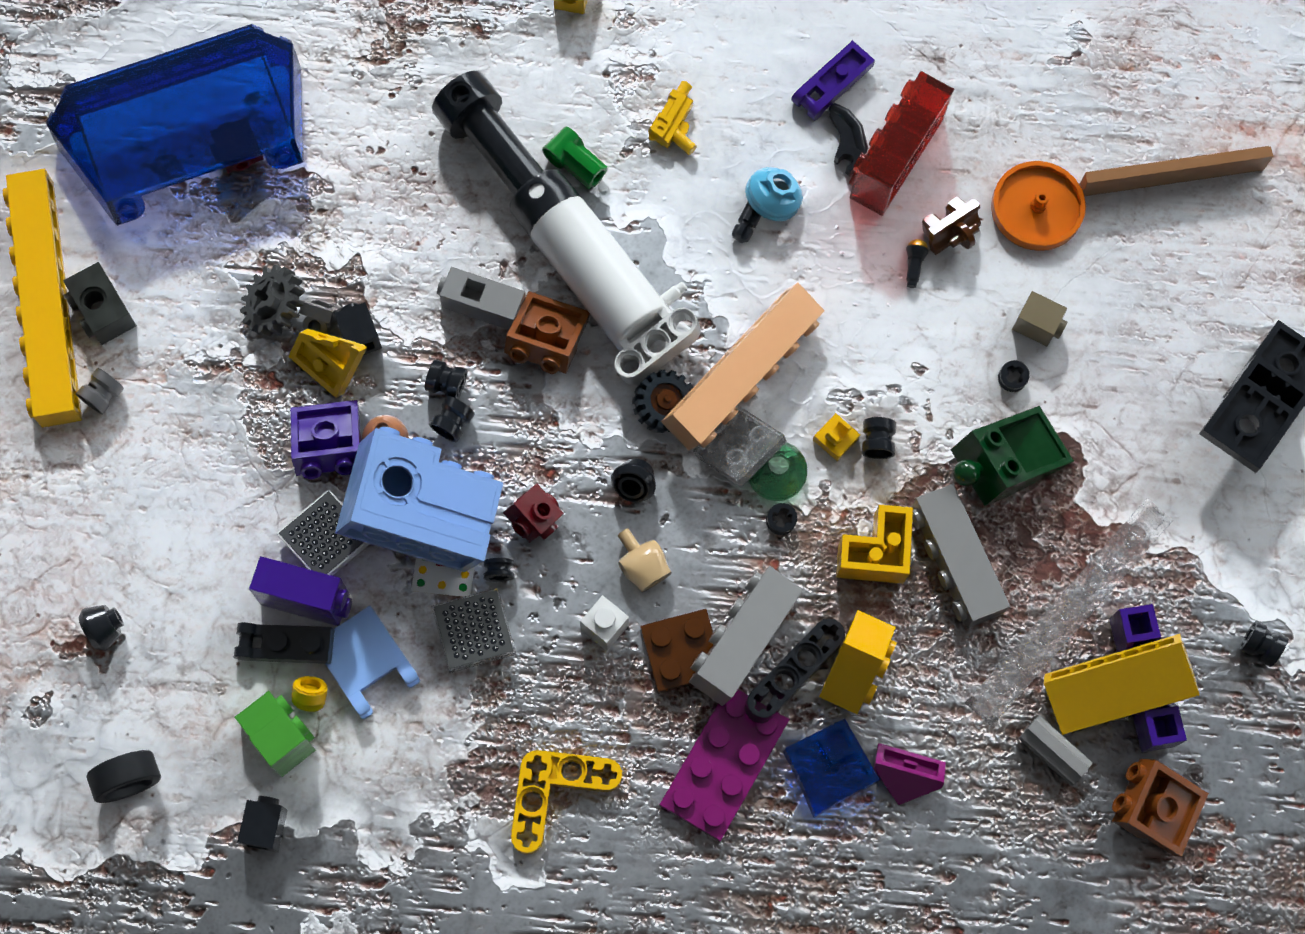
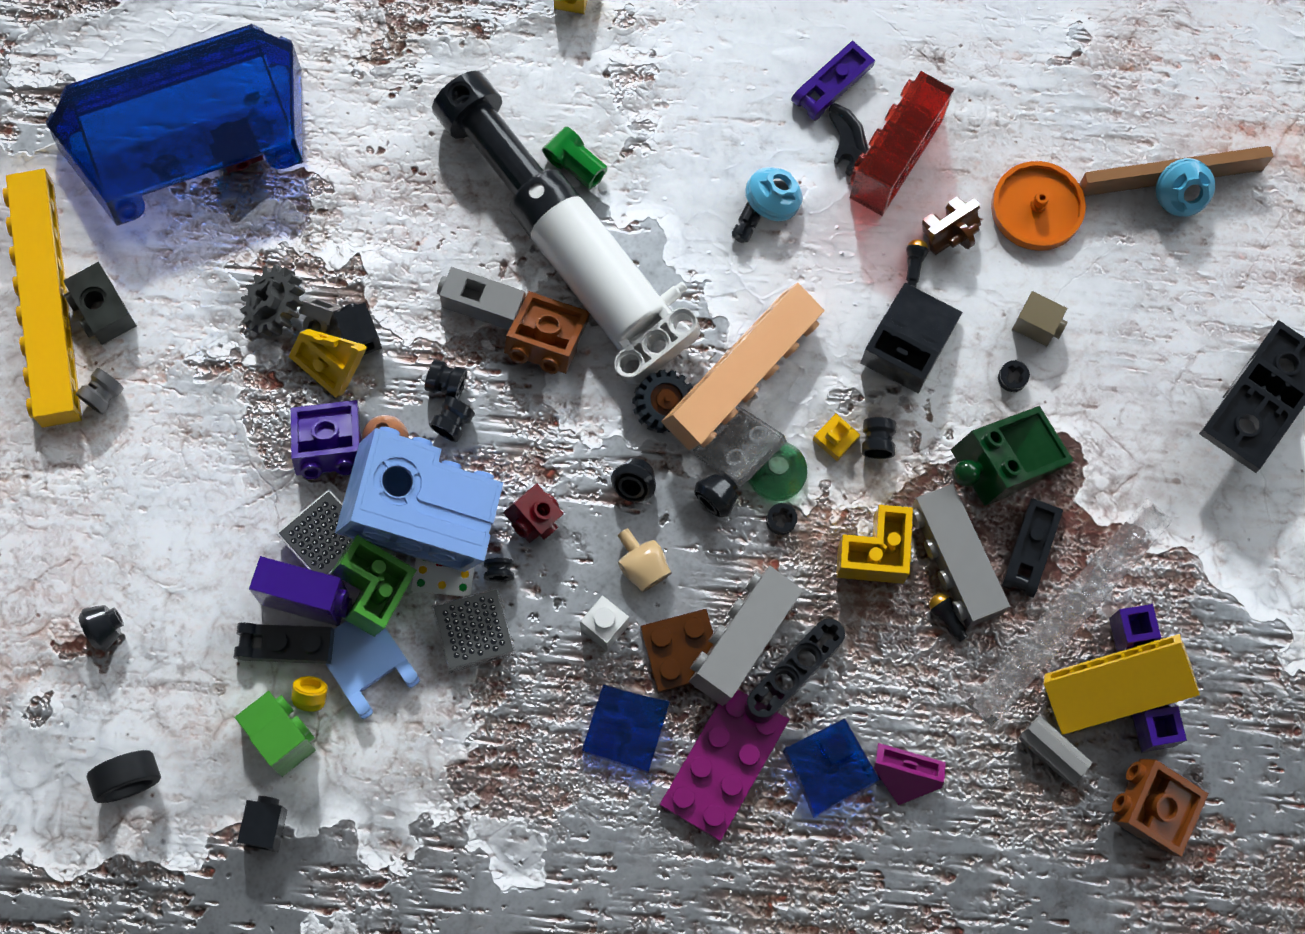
yellow beam [511,750,622,855] -> none
yellow piece [648,81,697,155] -> none
yellow brick [819,610,897,714] -> none
black wheel [1239,620,1289,667] -> none
none -> bright green brick [331,535,417,637]
none -> clear blue plate [582,684,670,773]
none -> black cone [694,474,738,518]
none -> black slope [860,283,963,394]
none -> black piece [929,593,968,642]
none -> black plate [1001,498,1064,598]
none -> medium azure piece [1156,158,1215,217]

